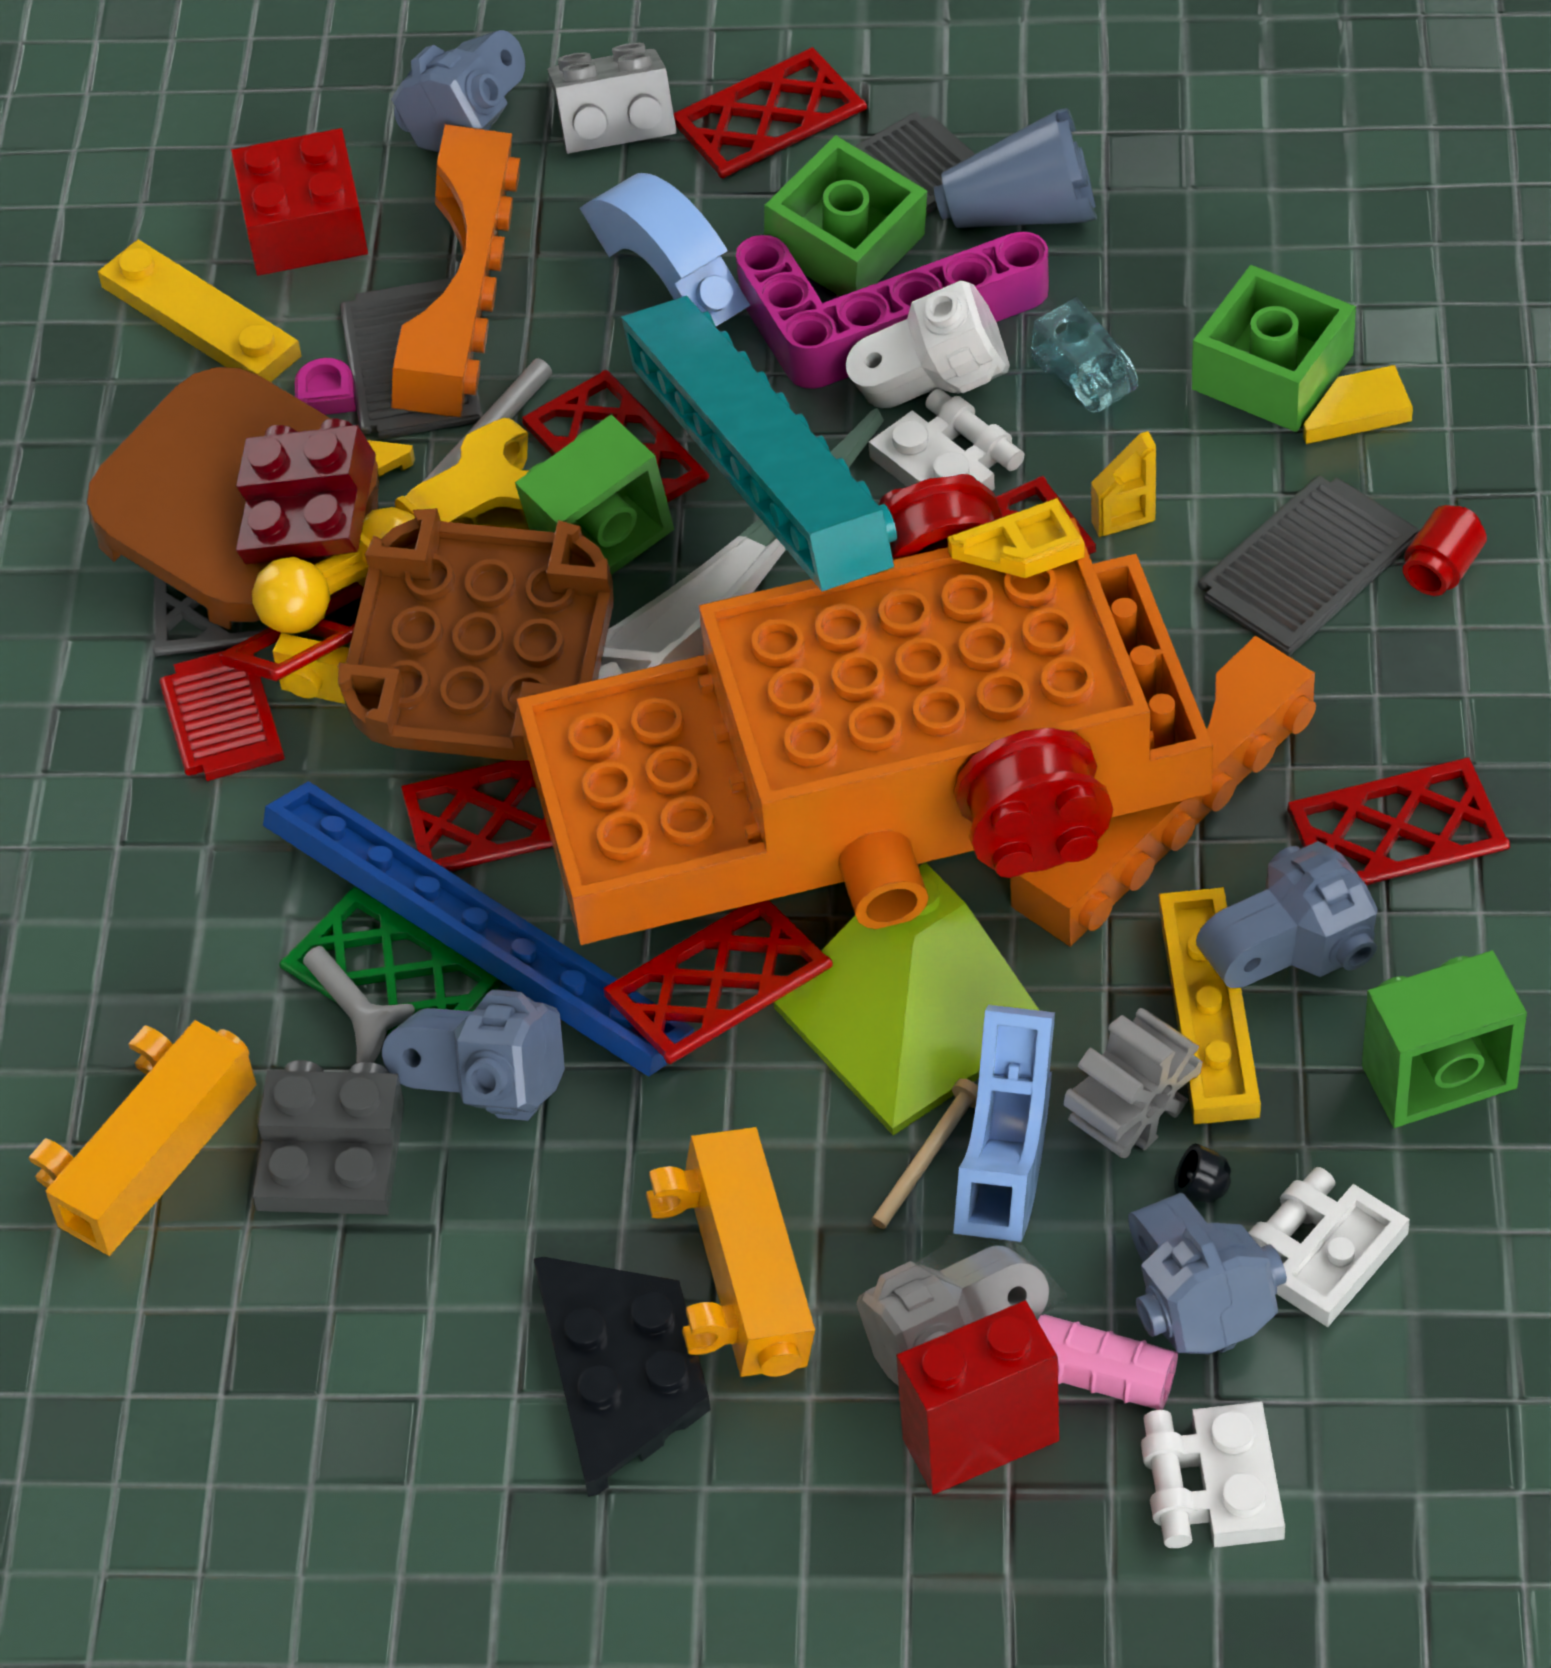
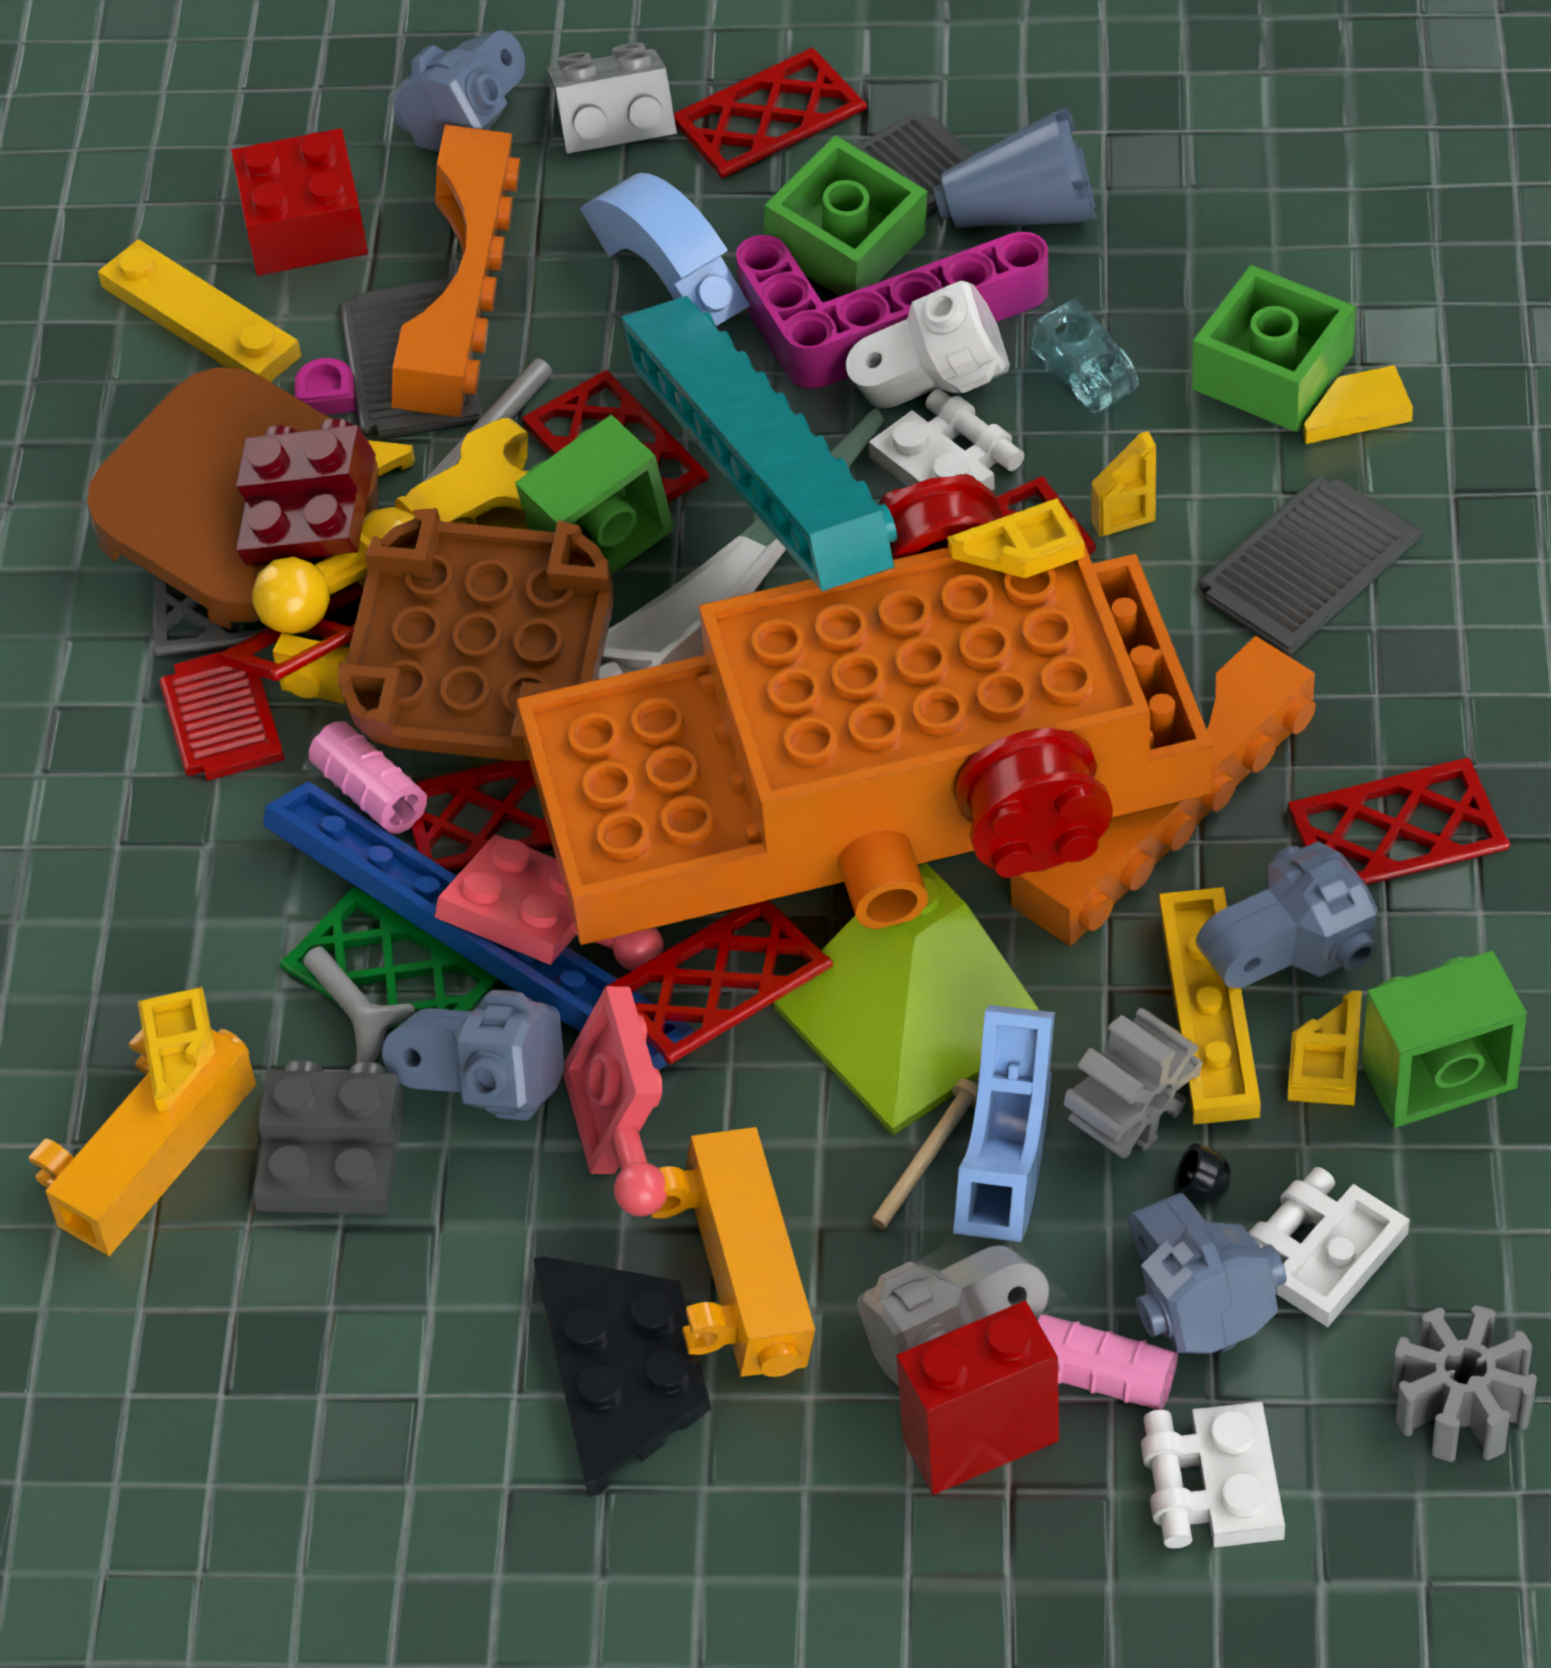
red brick [1403,505,1487,596] -> none
none -> yellow tile [138,987,216,1112]
none -> bright pink axle [309,721,427,834]
none -> coral plate [435,834,664,971]
none -> coral plate [563,986,667,1217]
none -> yellow tile [1287,990,1362,1106]
none -> light grey gear [1391,1306,1537,1462]

